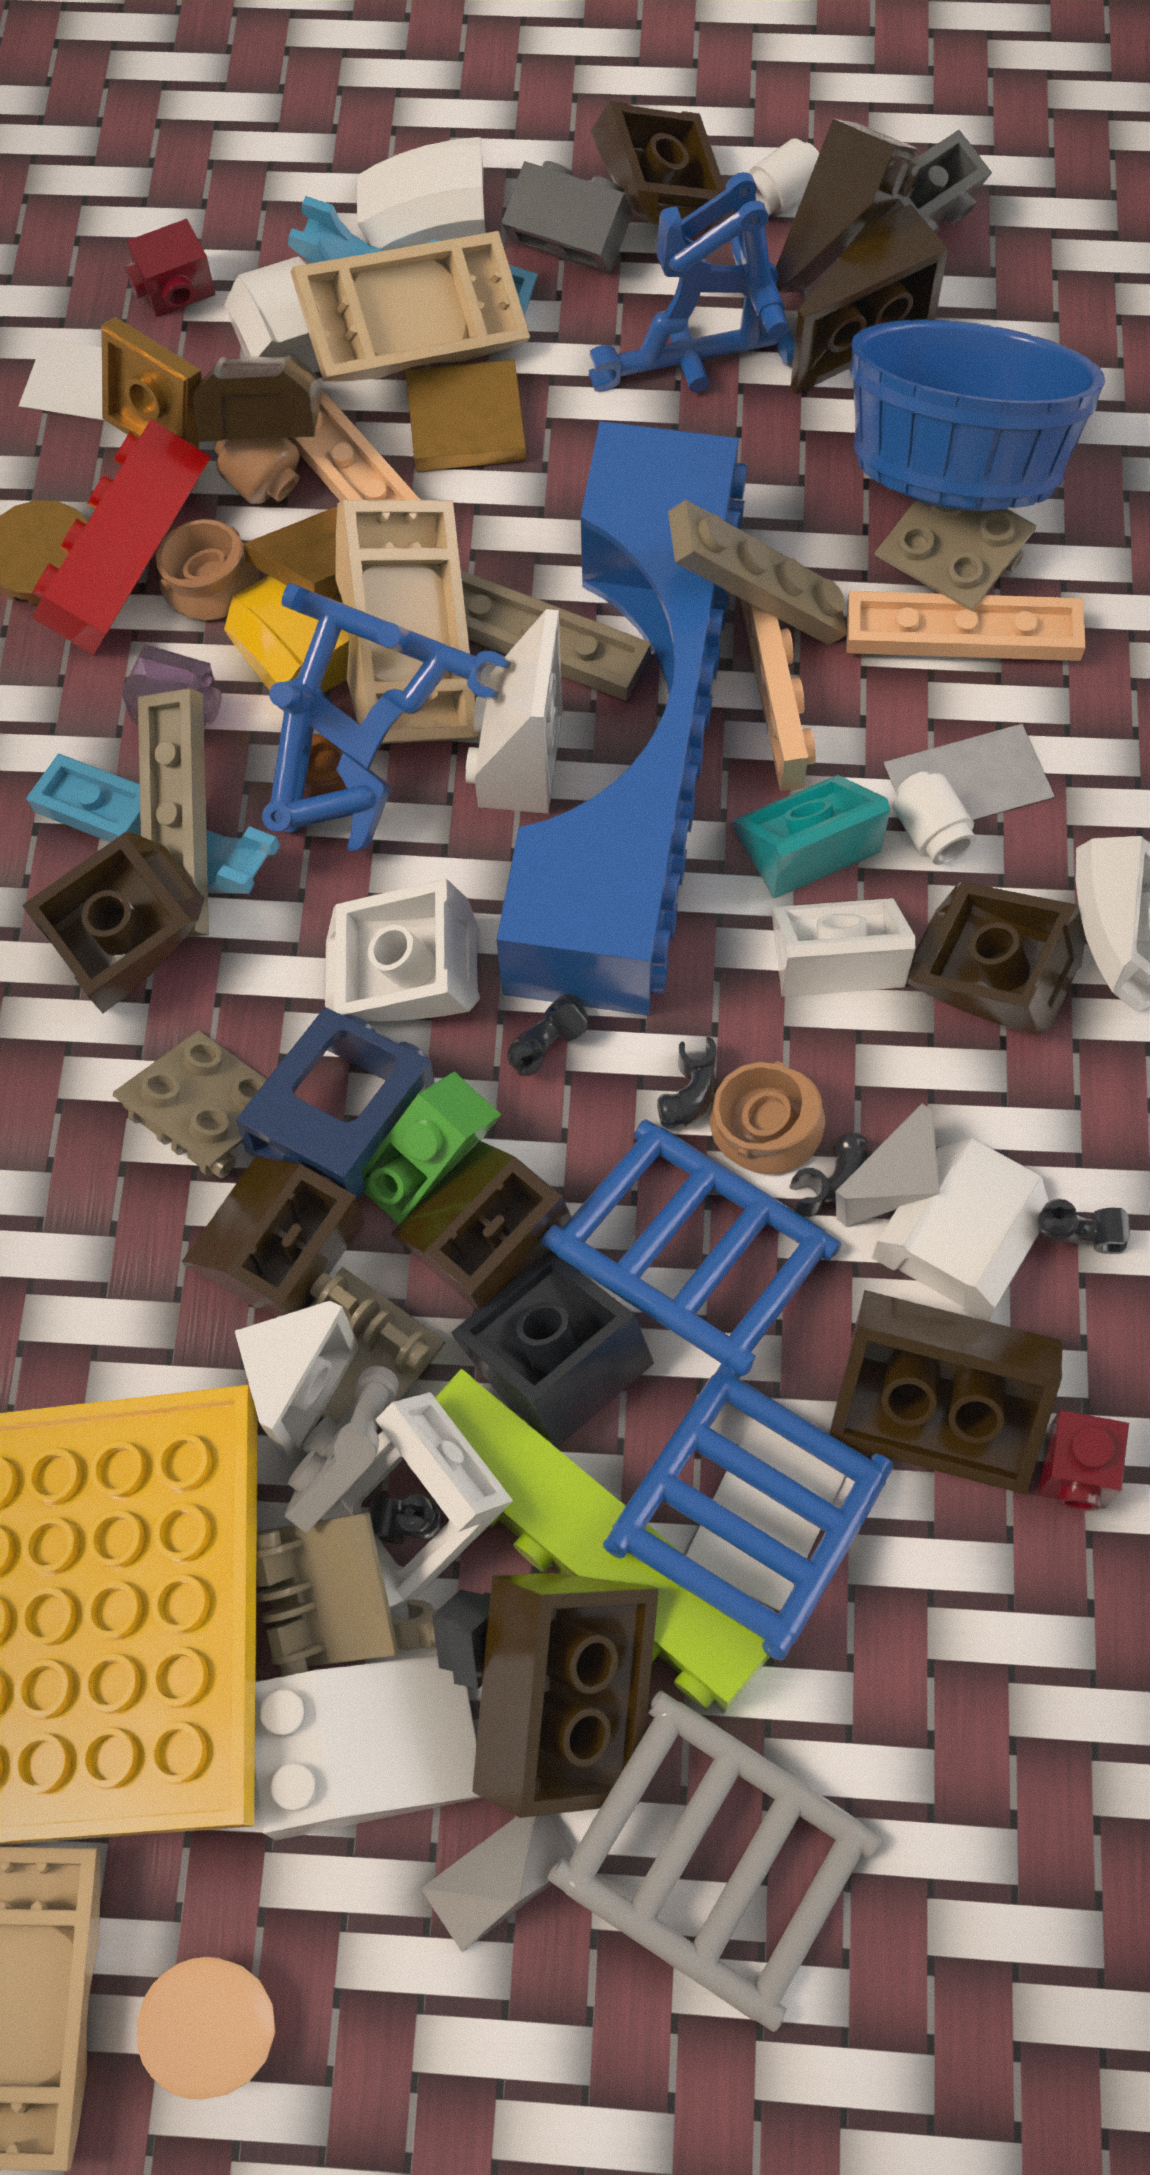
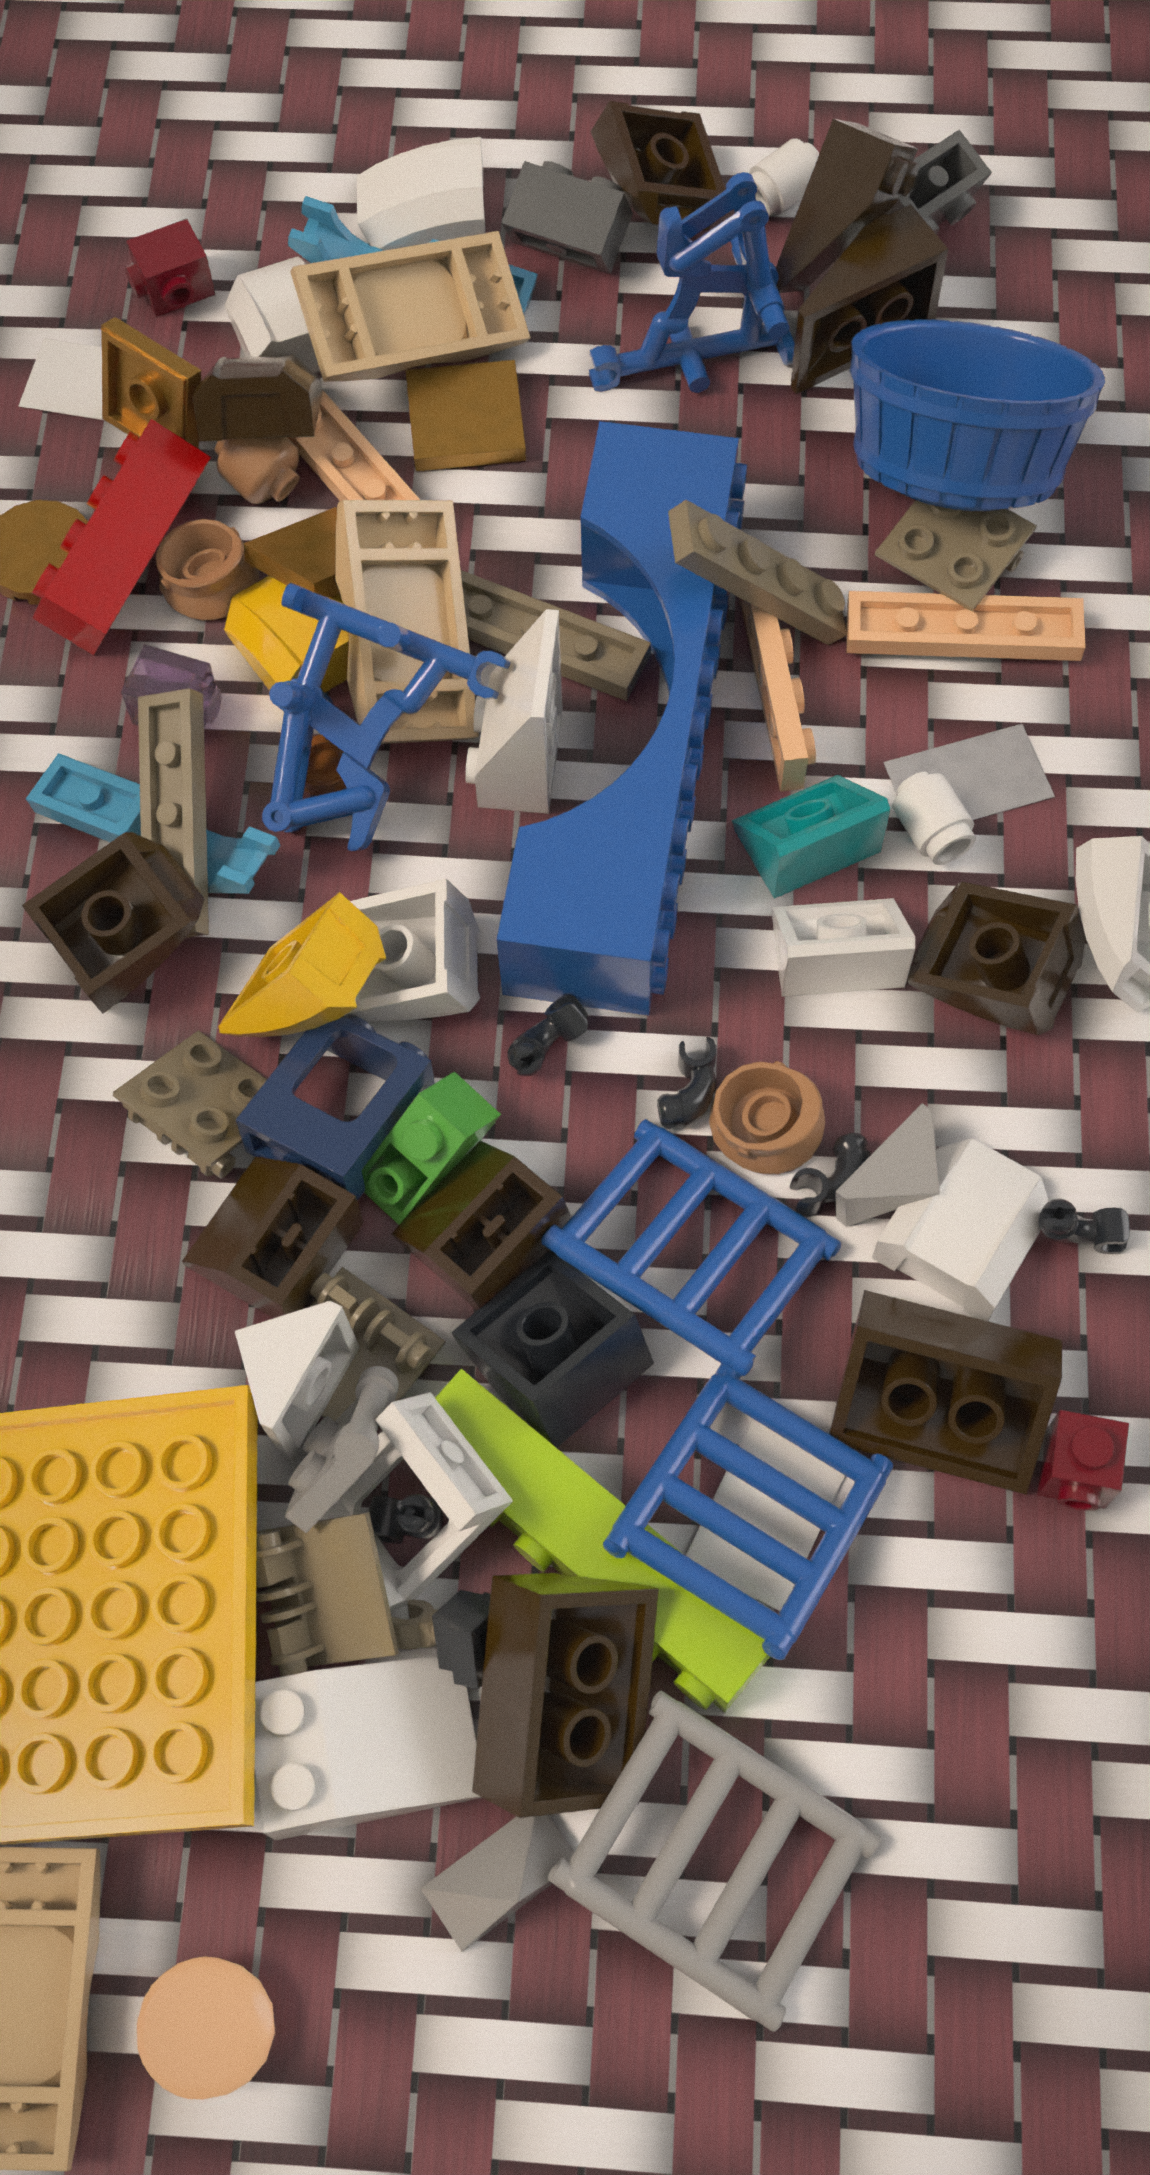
none -> yellow slope [218,892,386,1037]

